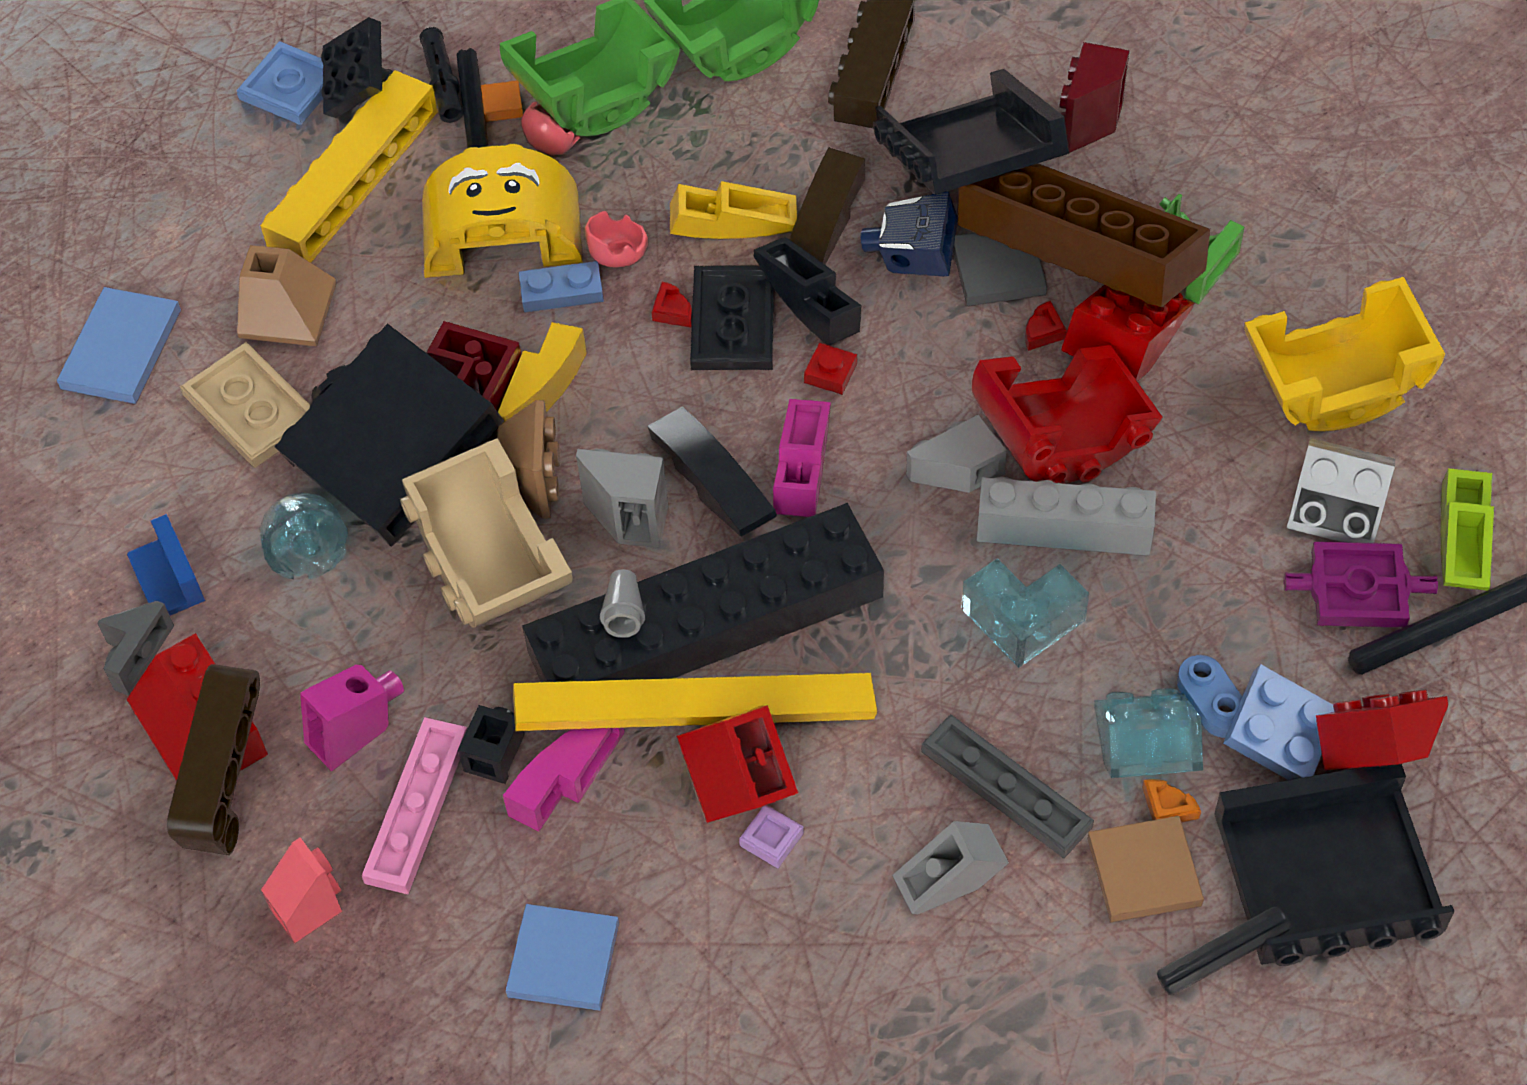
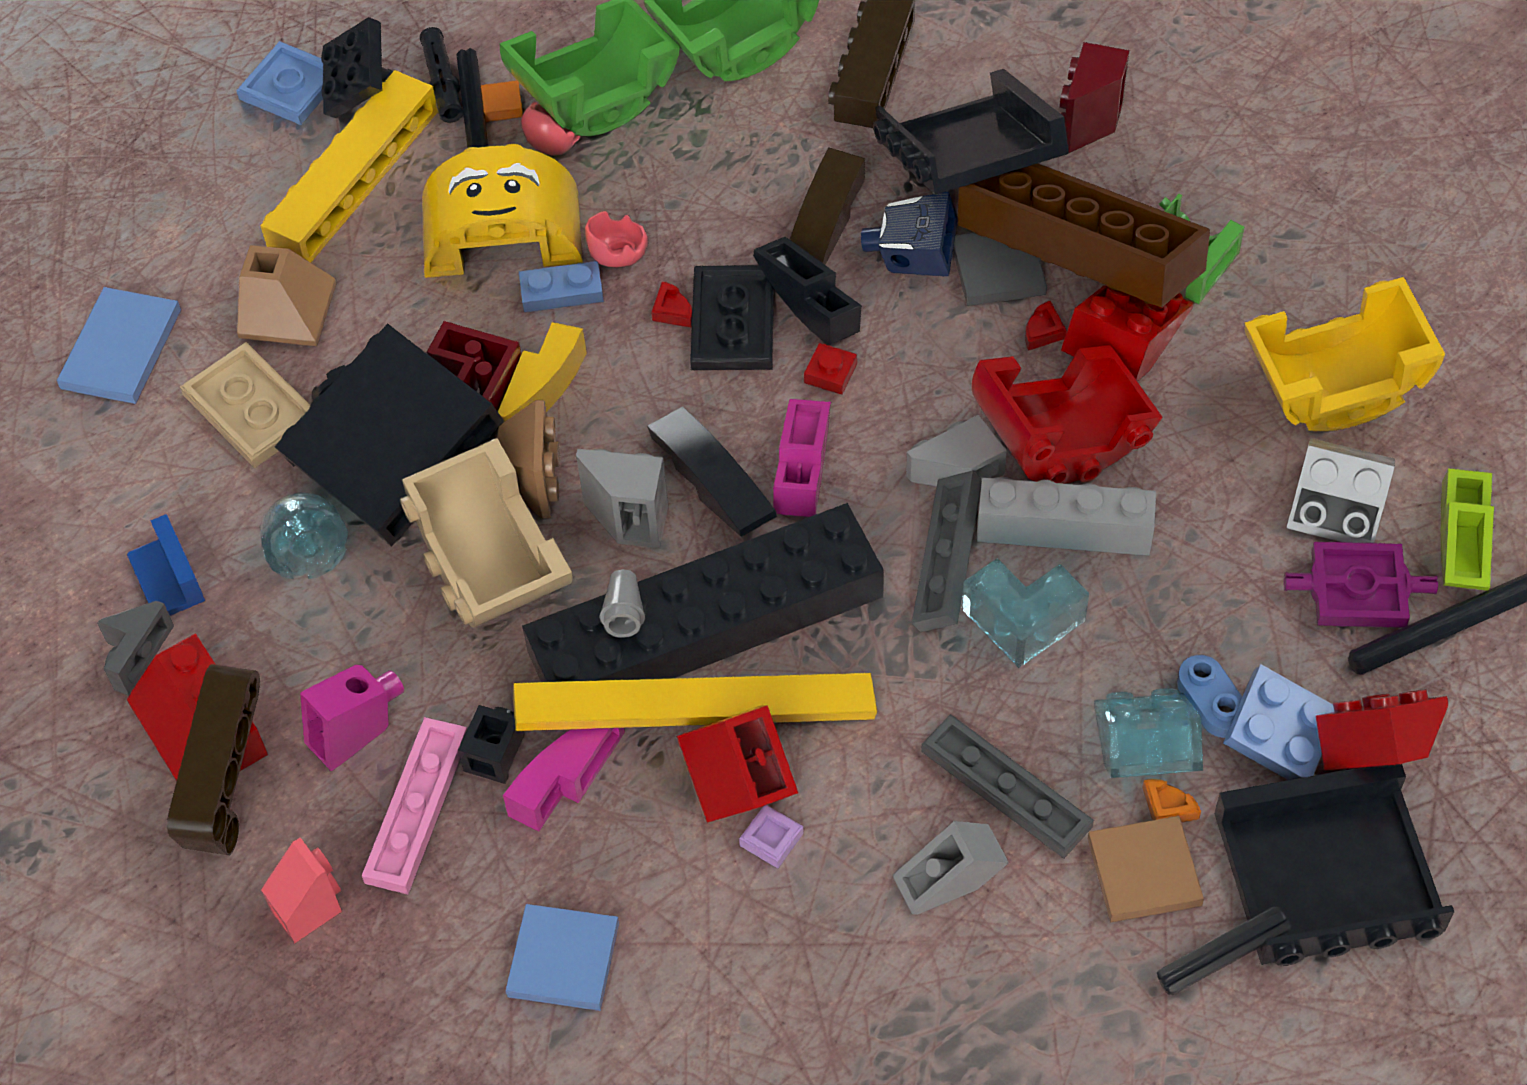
yellow slope [670,181,797,239] -> none
none -> dark grey plate [912,470,982,632]

